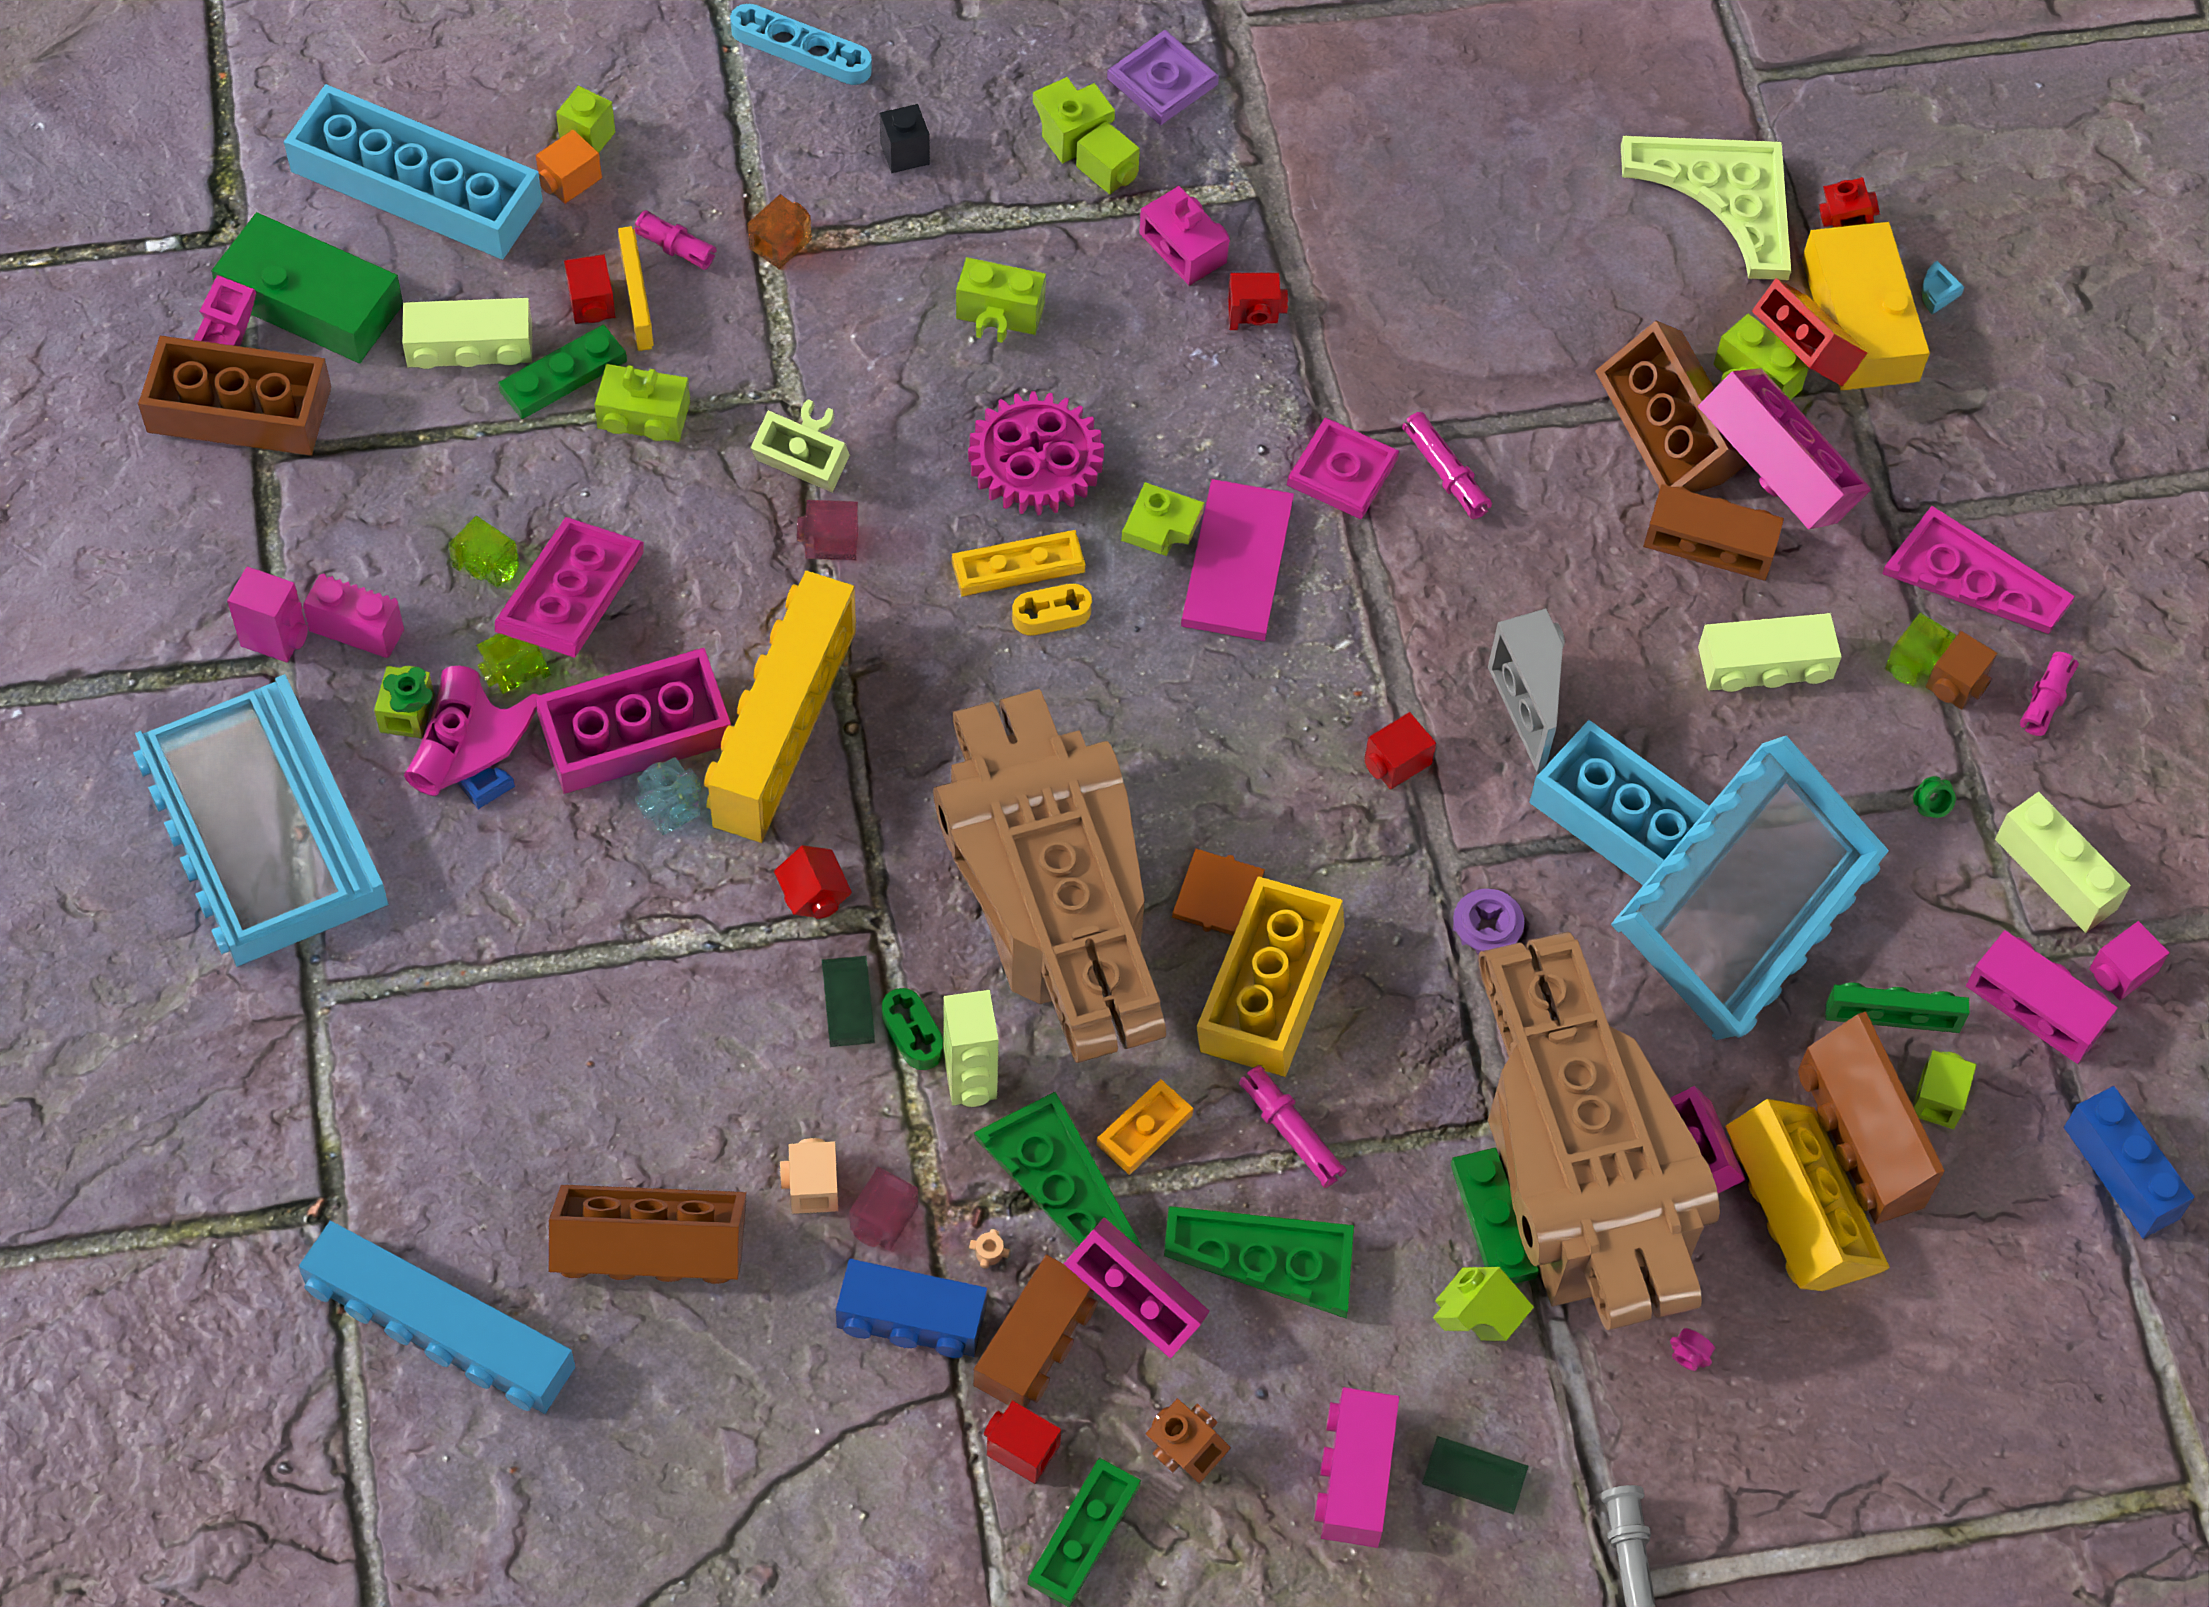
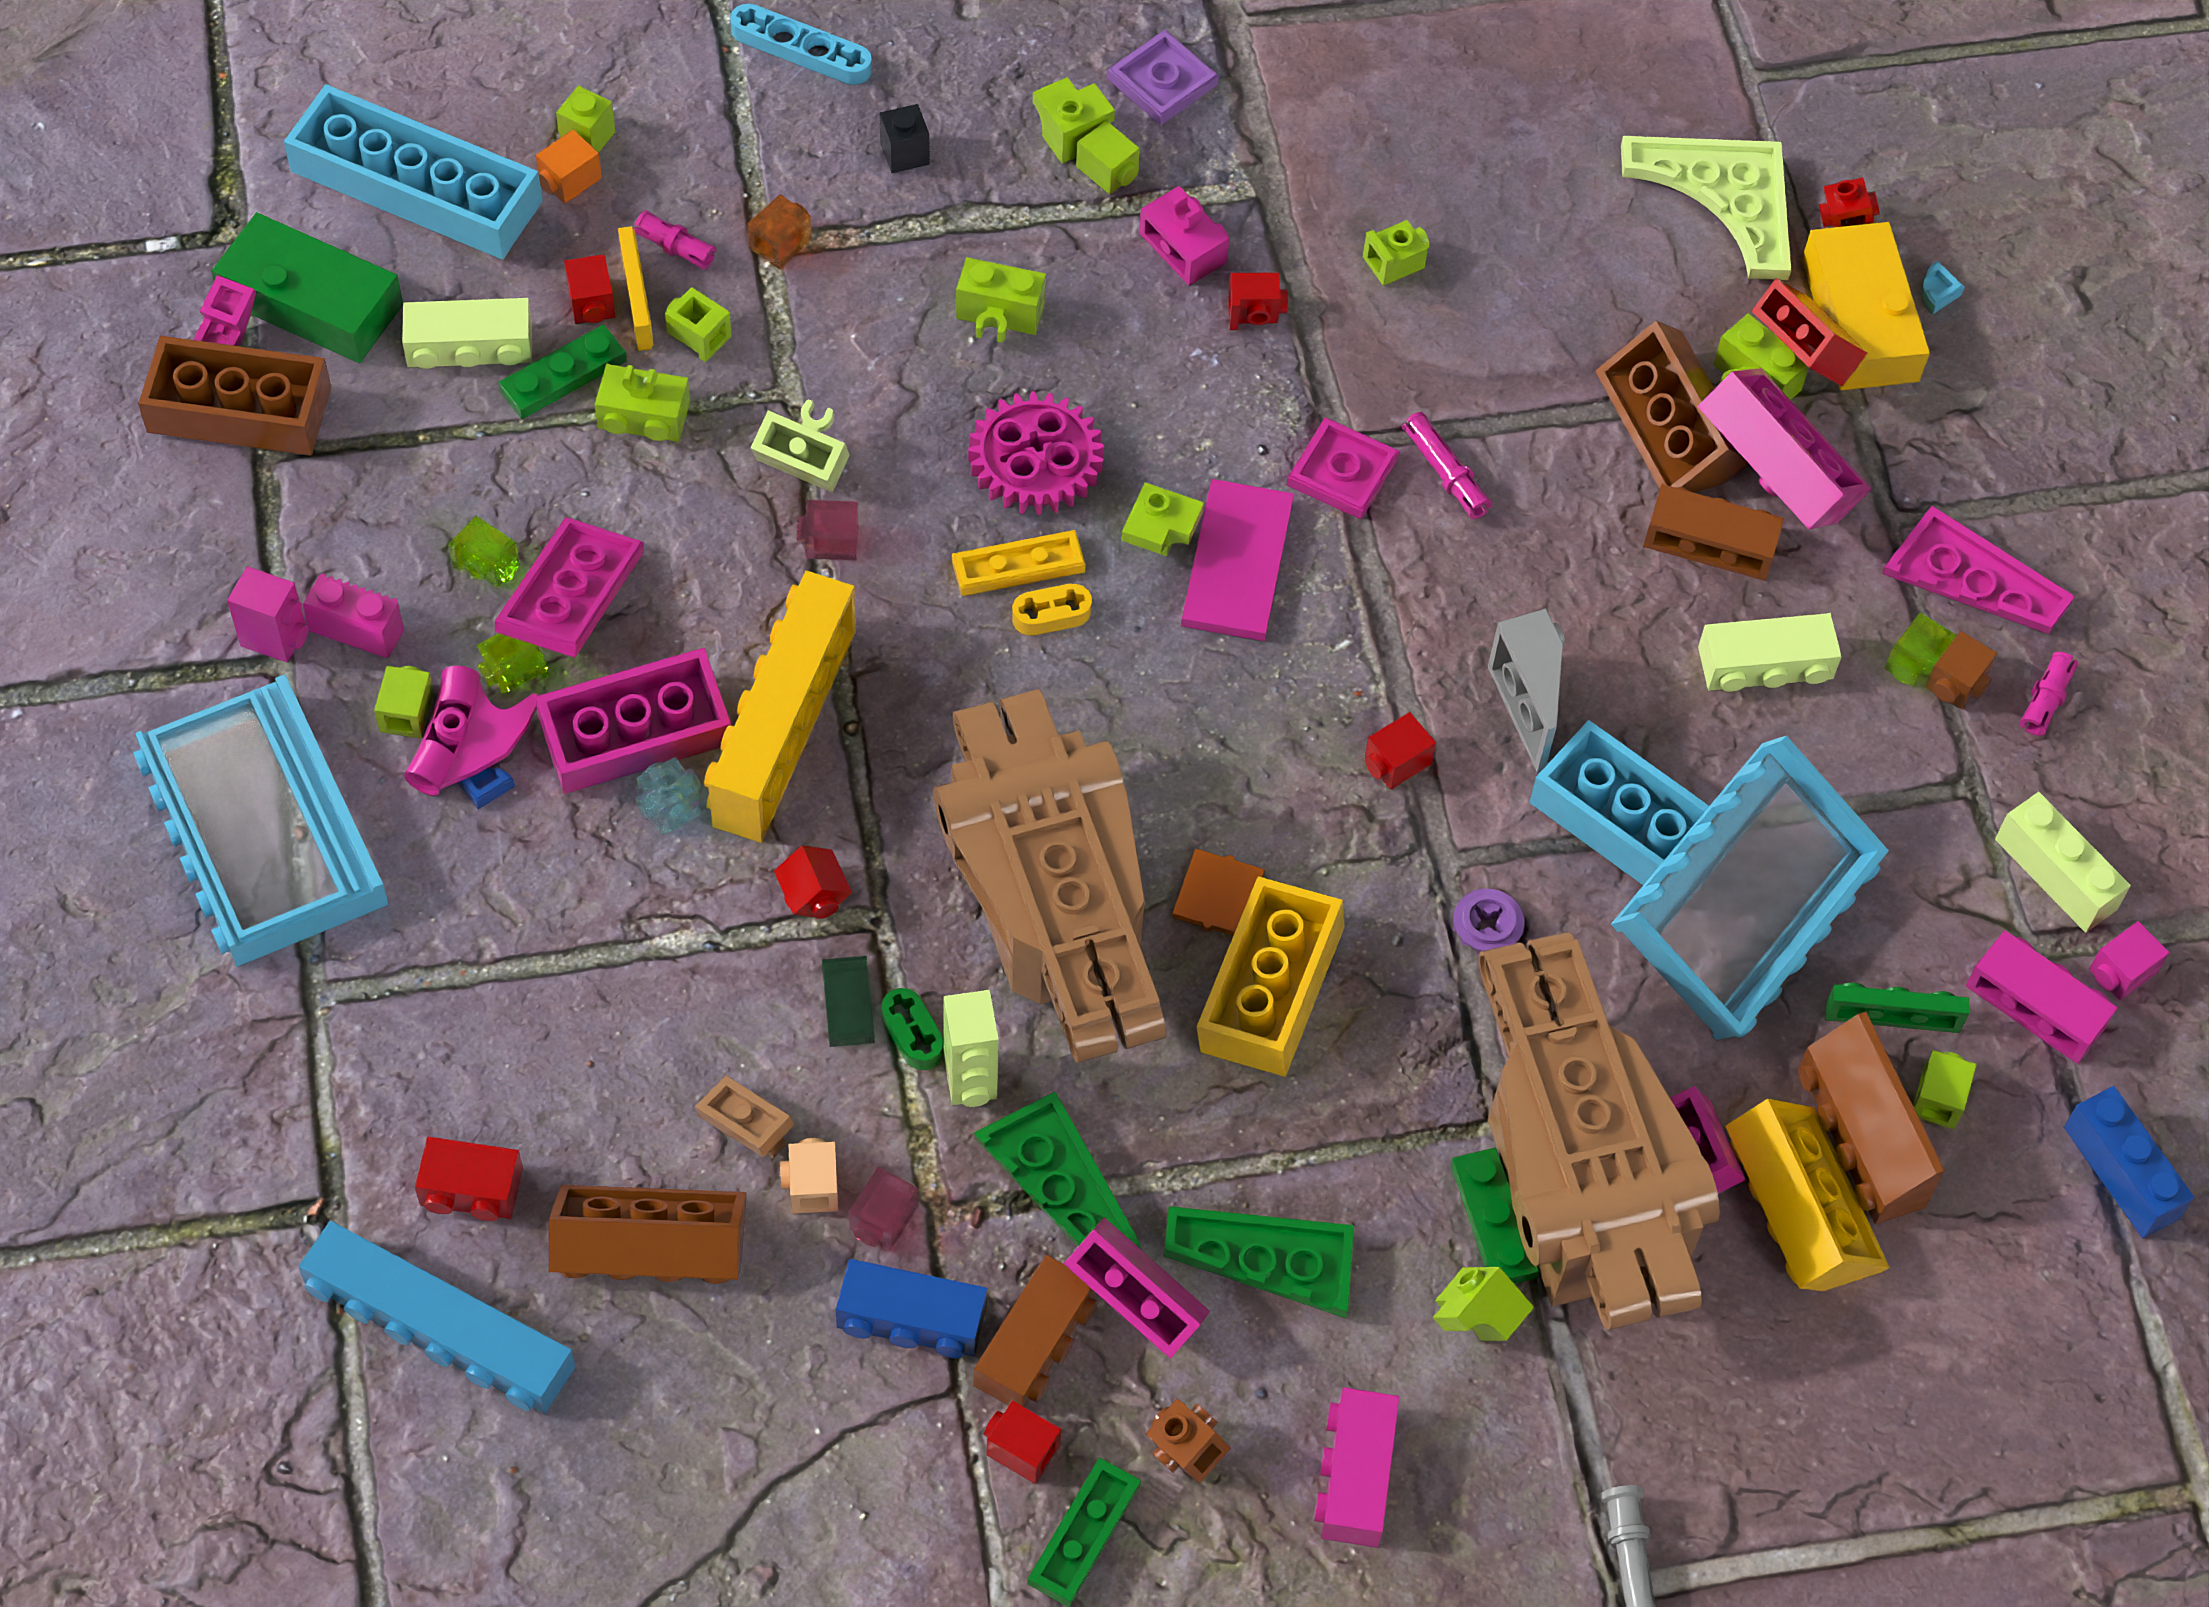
green plate [383,667,433,713] -> none
light nougat piece [969,1229,1010,1269] -> none
light orange plate [1096,1079,1194,1175] -> none
dark pink pin [1239,1065,1347,1188] -> none
clear green tile [1422,1436,1529,1515] -> none
dark pink plate [1670,1328,1715,1371] -> none
green plate [1913,776,1956,818] -> none
none -> red brick [415,1136,523,1221]
none -> lime brick [665,287,732,363]
none -> medium nougat plate [695,1075,794,1158]
none -> lime brick [1363,220,1430,286]

